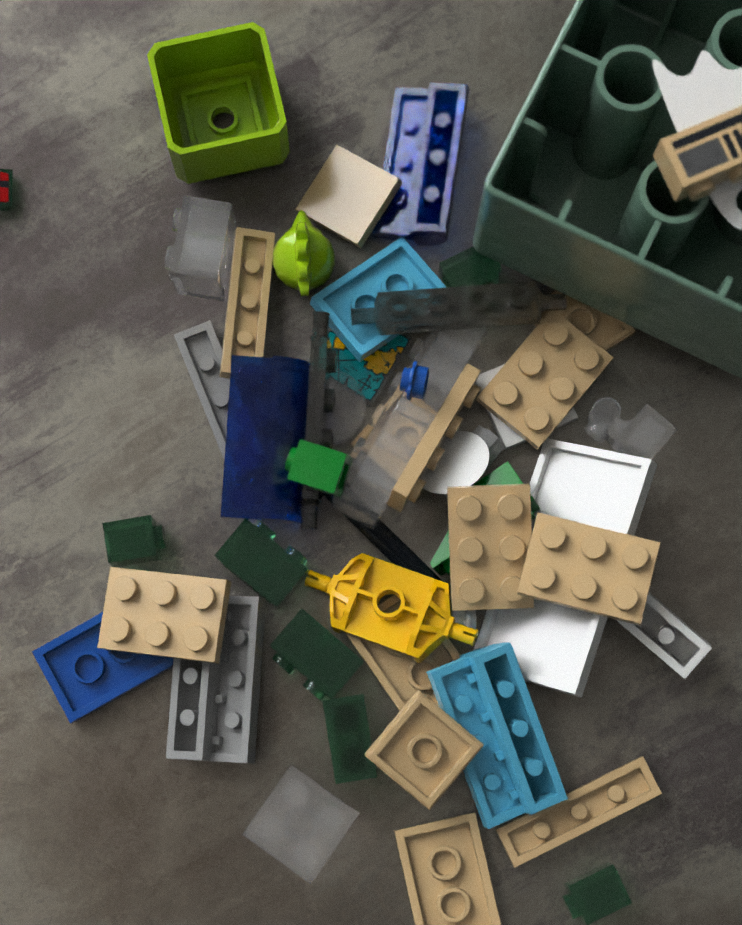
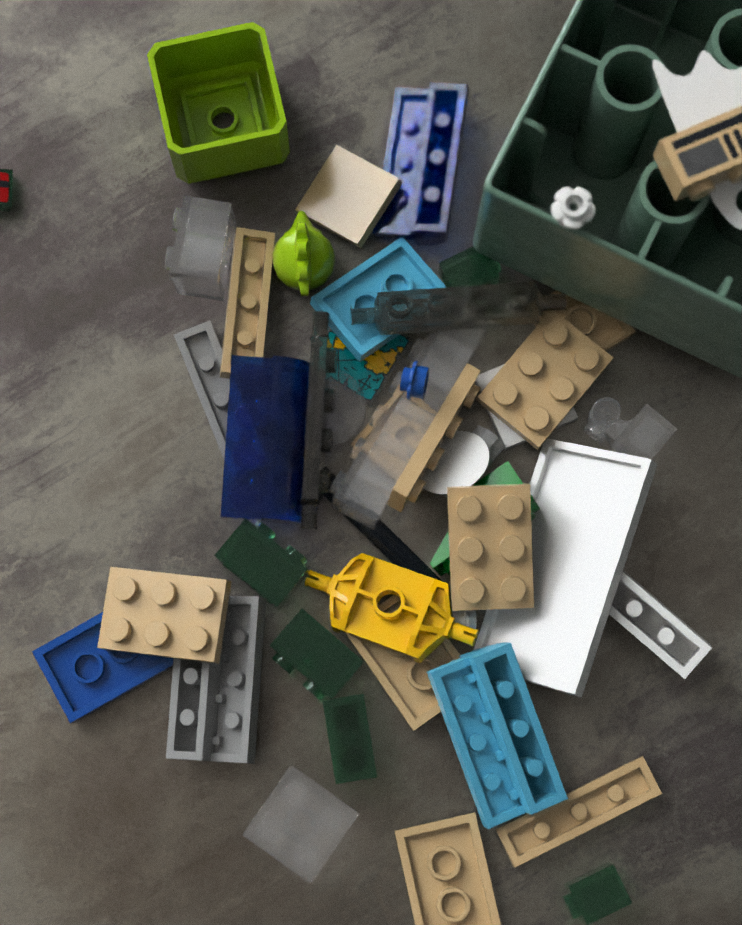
clear green brick [102,515,166,567] -> none
green brick [285,439,353,498] -> none
tan tile [365,689,484,810] -> none
tan plate [517,512,661,626] -> none
none -> white plate [551,187,595,229]

